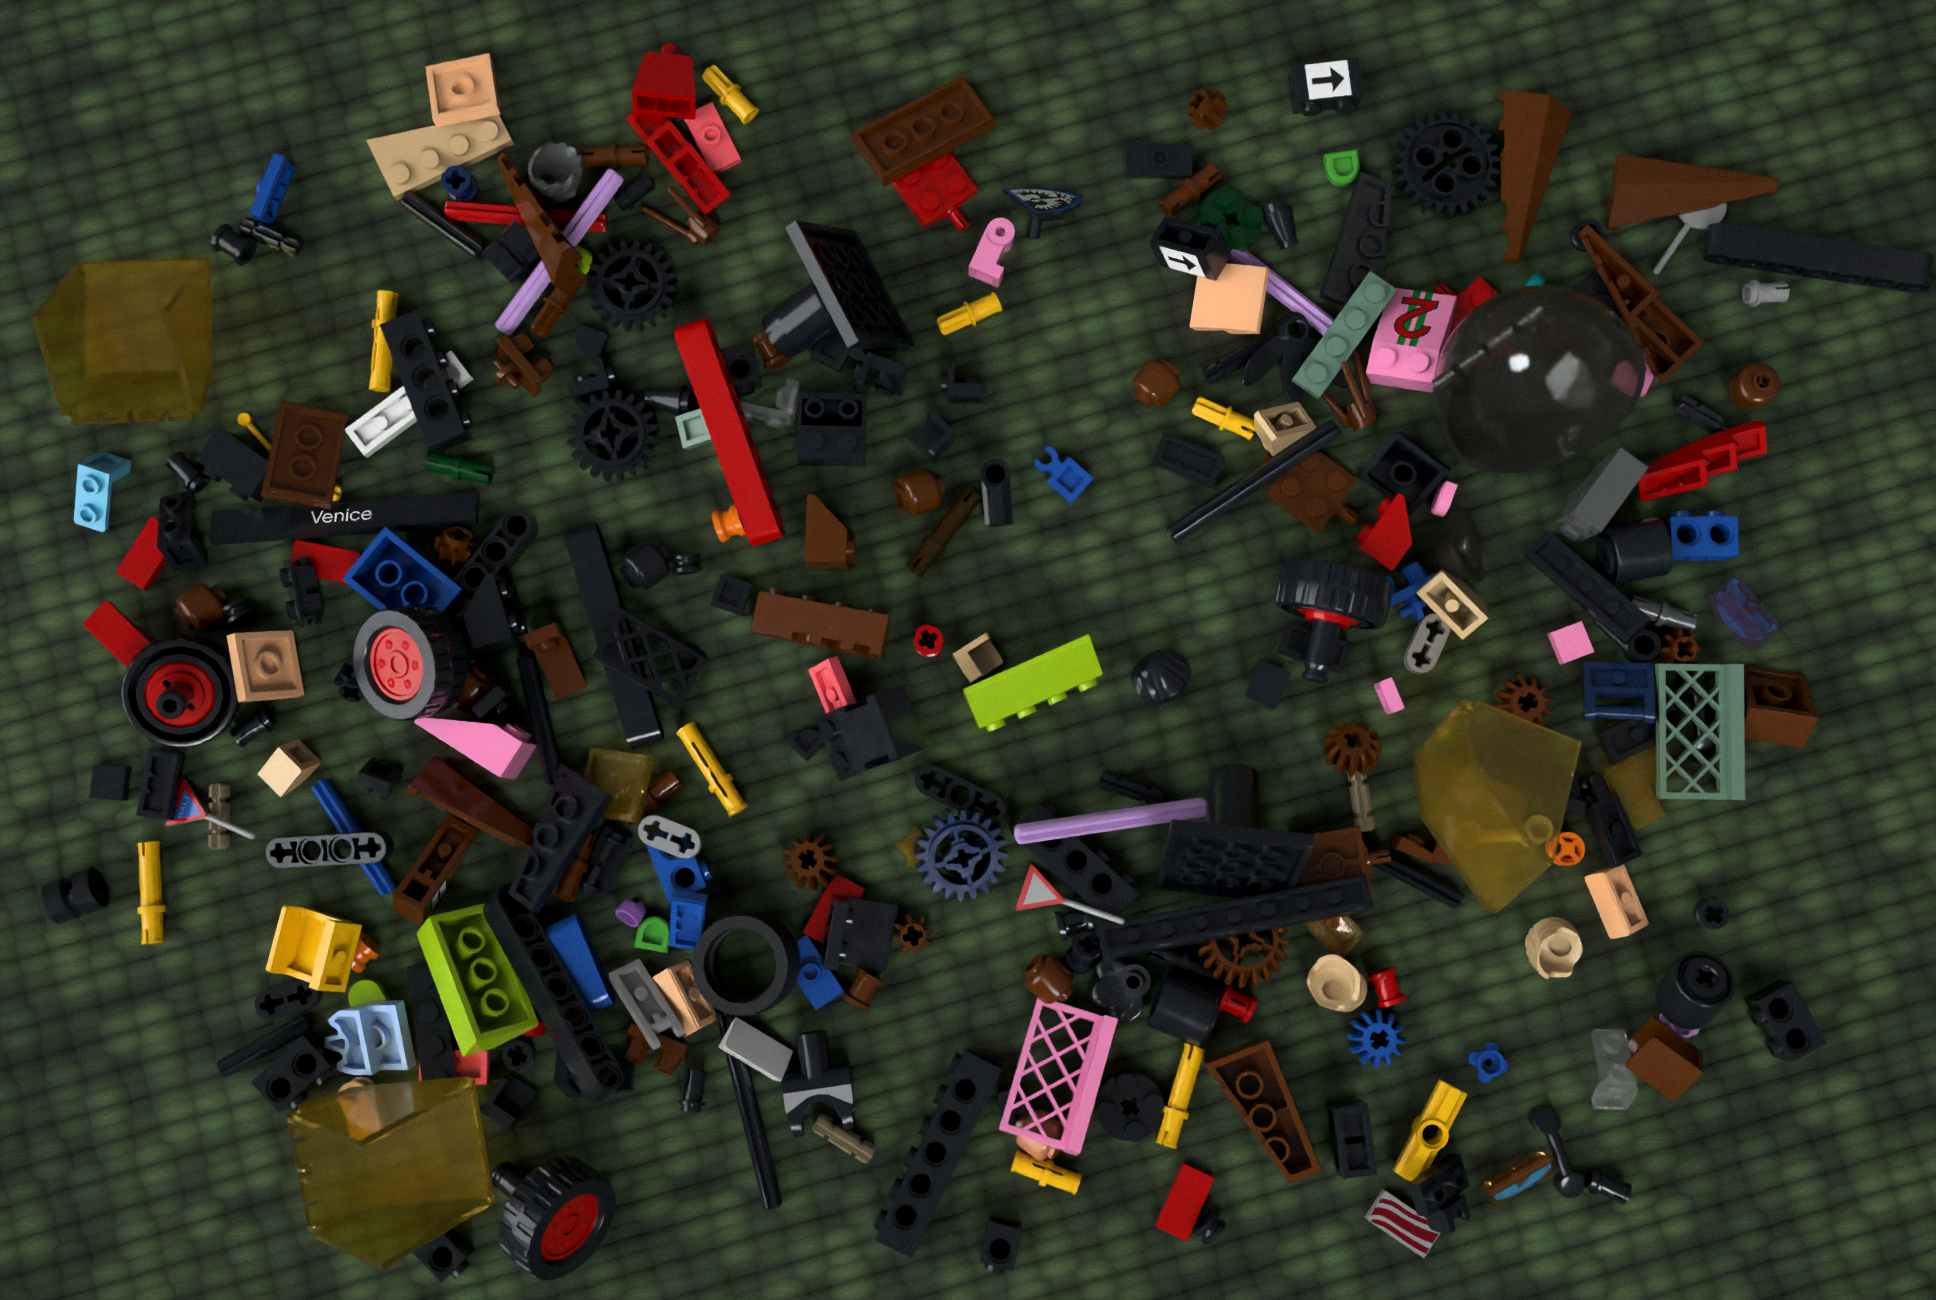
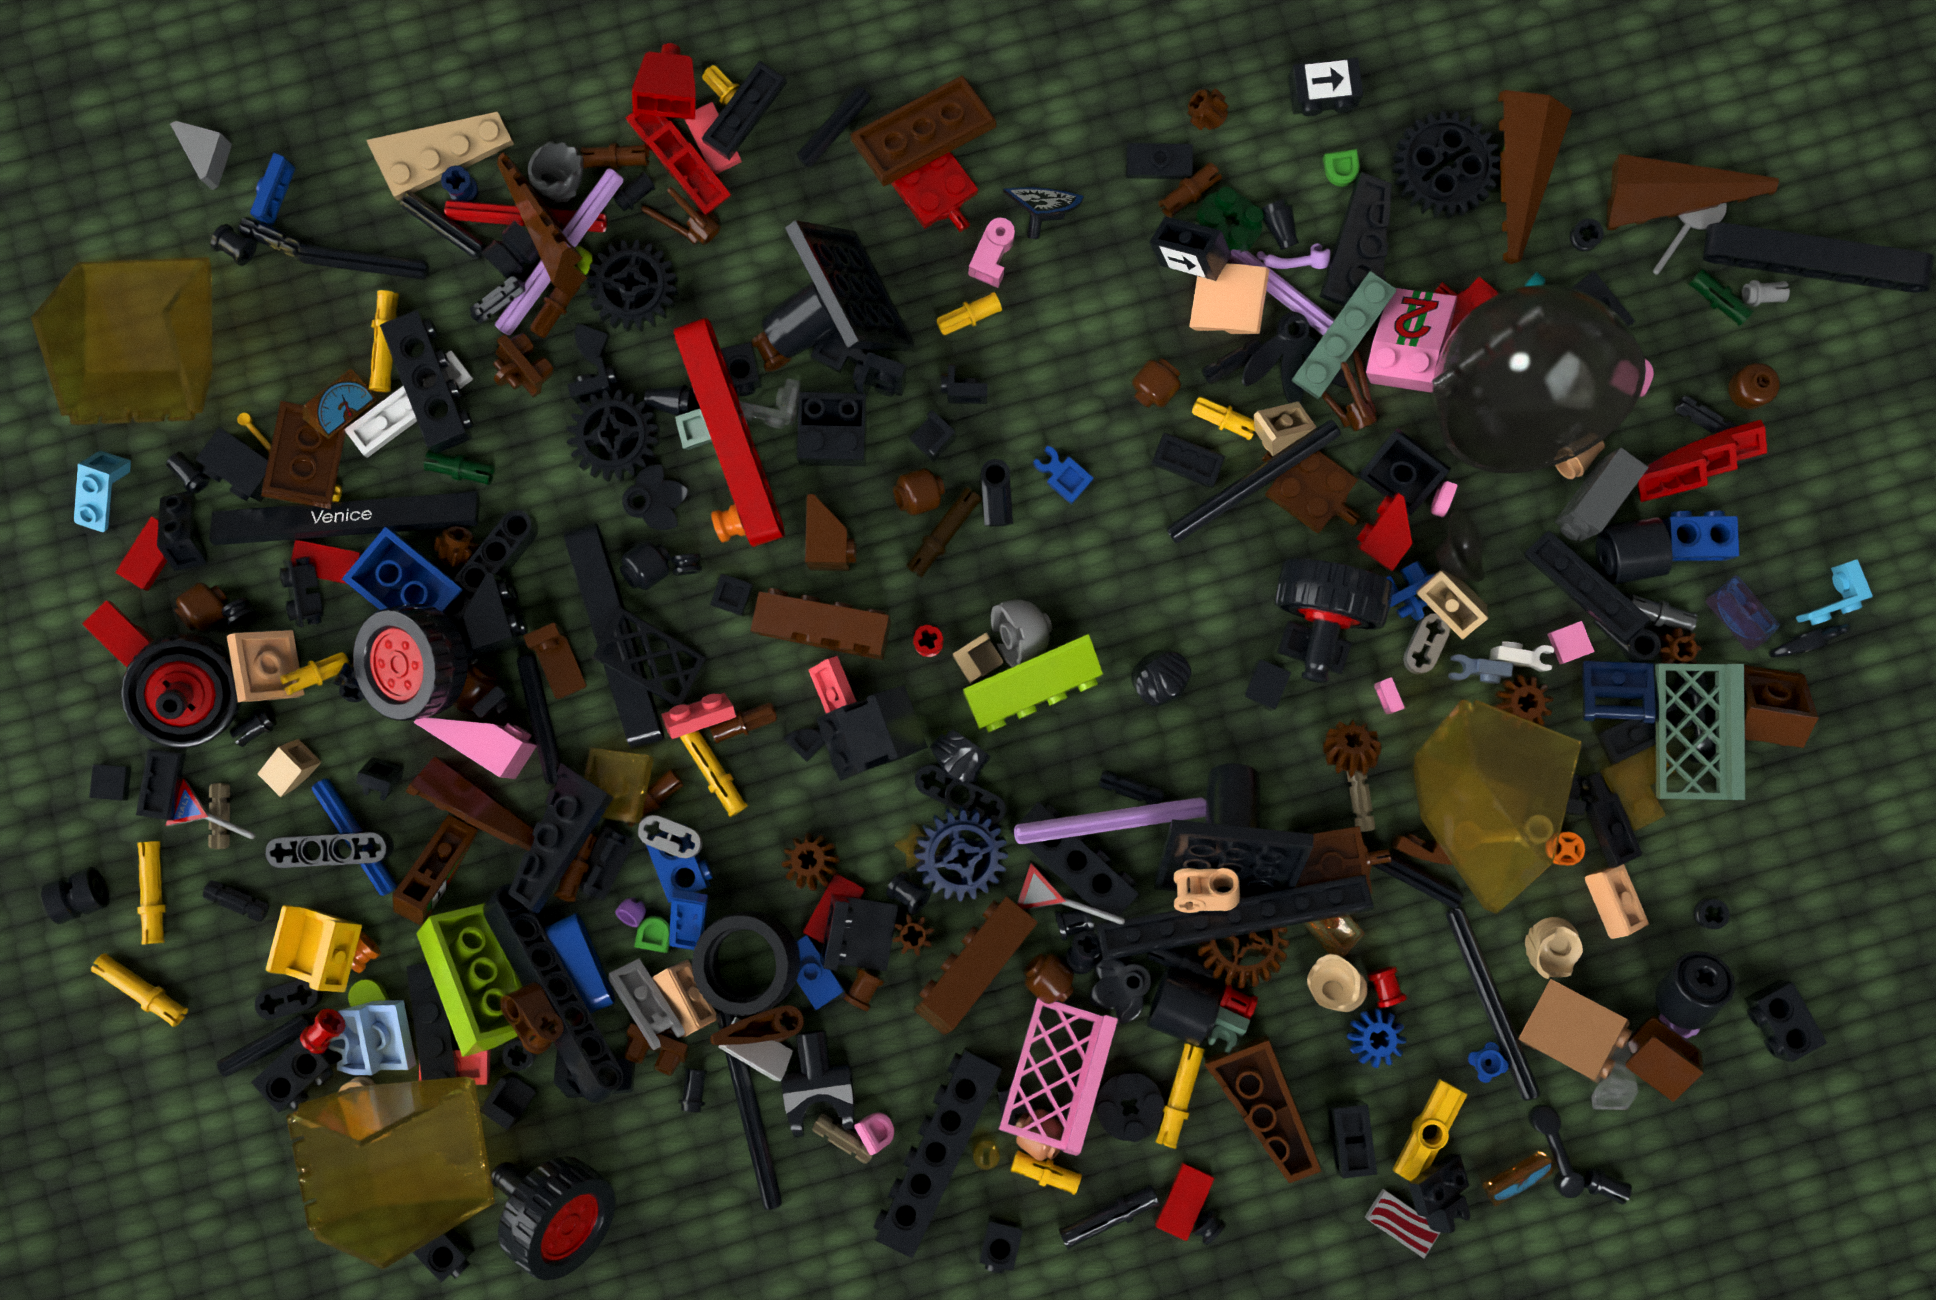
light nougat plate [425,53,501,128] -> none
reddish brown wedge [1578,224,1705,385] -> none
none -> yellow pin [91,953,188,1027]
none -> light grey slope [170,121,232,190]
none -> black axle [202,880,270,922]
none -> yellow axle [280,652,350,696]
none -> black axle [297,244,429,280]
none -> red bush [300,1009,346,1054]
none -> slope [303,369,376,439]
none -> black axle [470,275,526,324]
none -> reddish brown piece [500,982,563,1054]
none -> black plate [622,465,688,530]
none -> coral plate [661,692,736,739]
none -> black tile [701,60,787,161]
none -> reddish brown axle [710,703,777,744]
none -> reddish brown piece [710,1005,804,1045]
none -> black axle [797,86,871,167]
none -> bright pink tile [854,1112,894,1155]
none -> black bush [886,871,931,915]
none -> reddish brown wedge [913,896,1038,1036]
none -> black hair [929,729,991,782]
none -> clear yellow hinge [973,1141,1000,1170]
none -> light grey cylinder [991,599,1052,667]
none -> black pin [1059,1184,1160,1250]
none -> light nougat piece [1173,868,1240,913]
none -> sand green tile [1208,1006,1250,1053]
none -> lavender piece [1256,243,1330,269]
none -> black axle [1446,907,1540,1101]
none -> sand blue plate [1448,654,1513,684]
none -> white plate [1489,642,1554,672]
none -> medium nougat panel [1518,979,1632,1084]
none -> light nougat cone [1555,434,1605,479]
none -> dark green pin [1688,269,1754,327]
none -> black piece [1769,624,1851,658]
none -> medium azure bracket [1796,559,1873,625]

